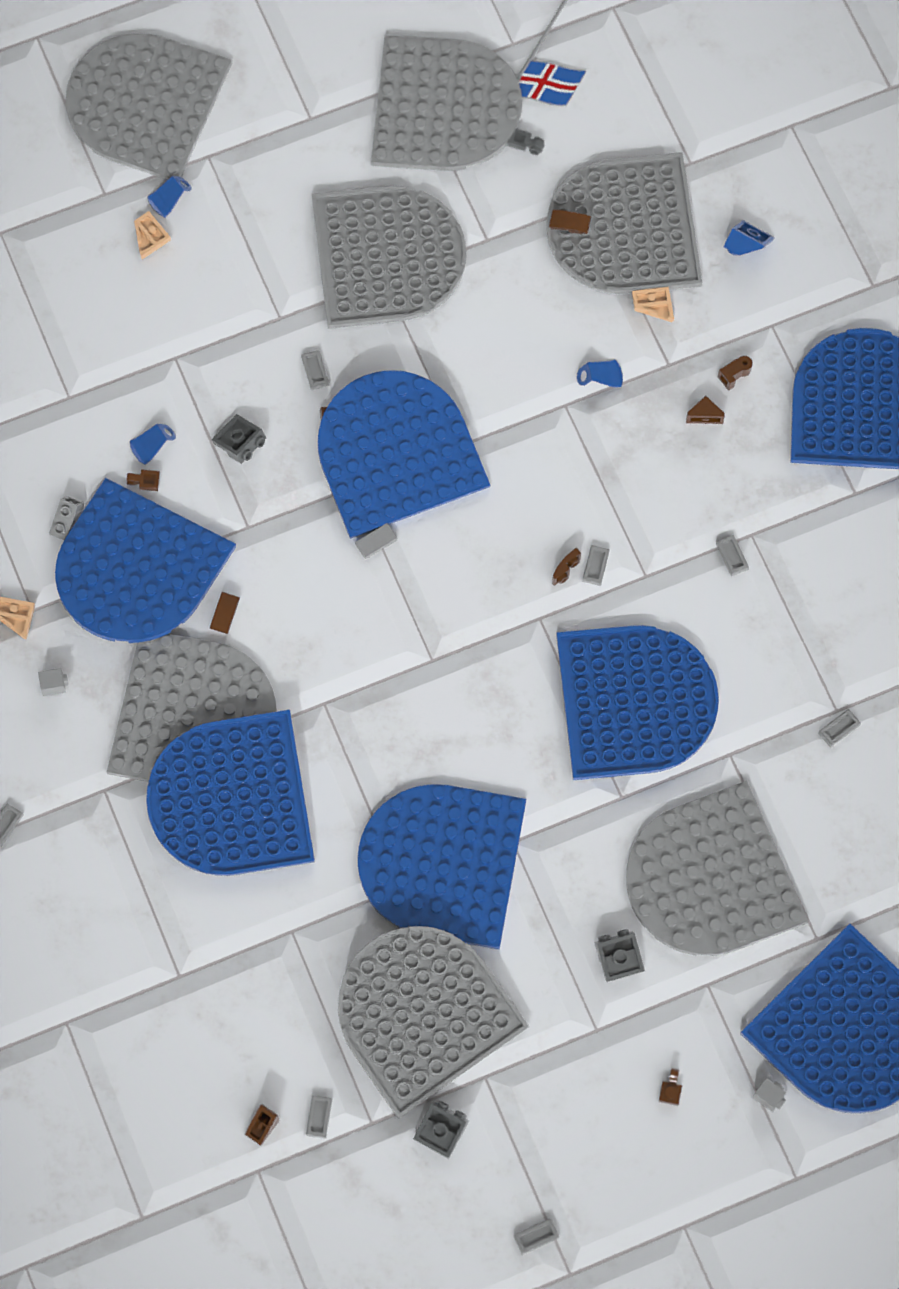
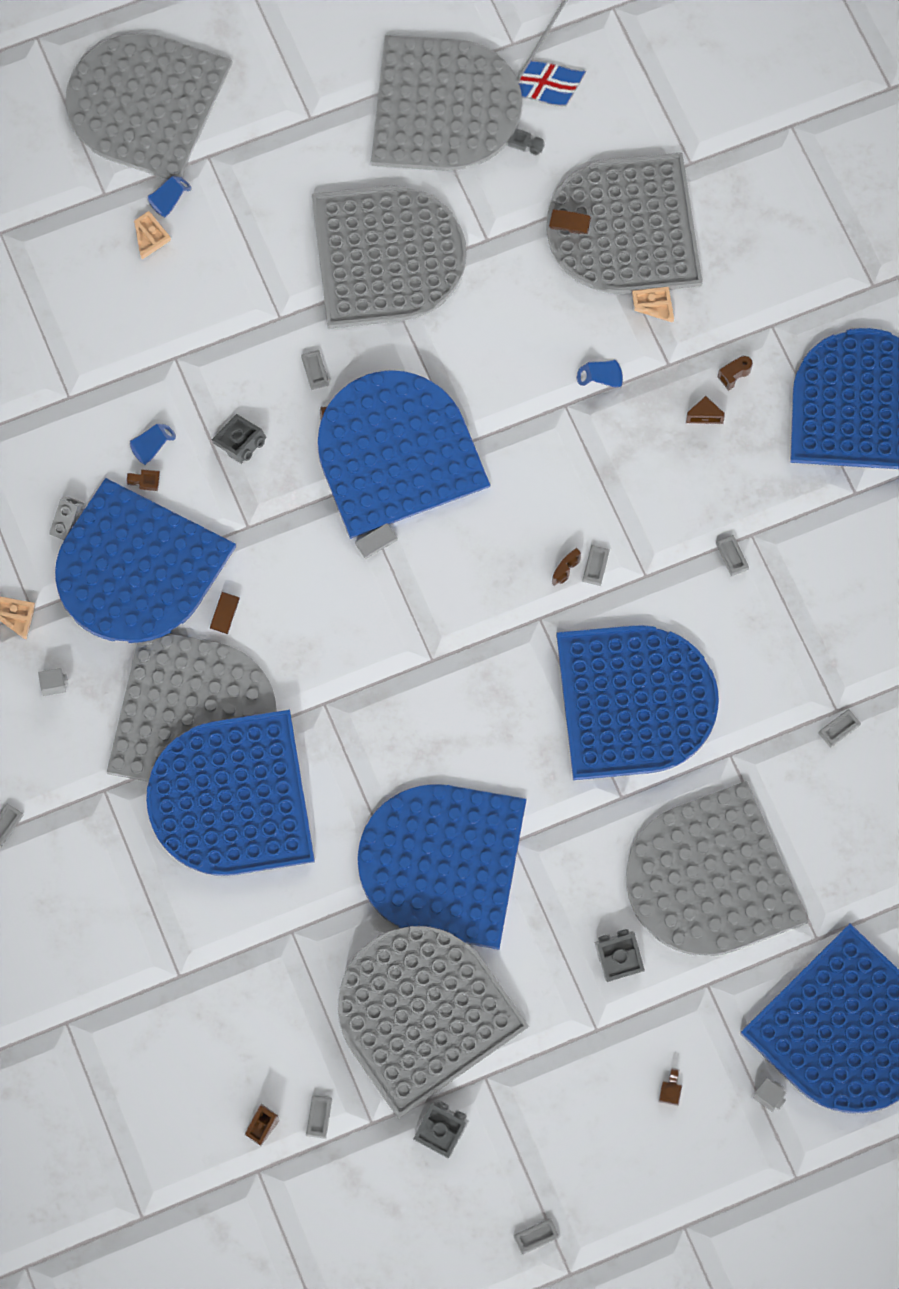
blue slope [723,220,775,256] -> none

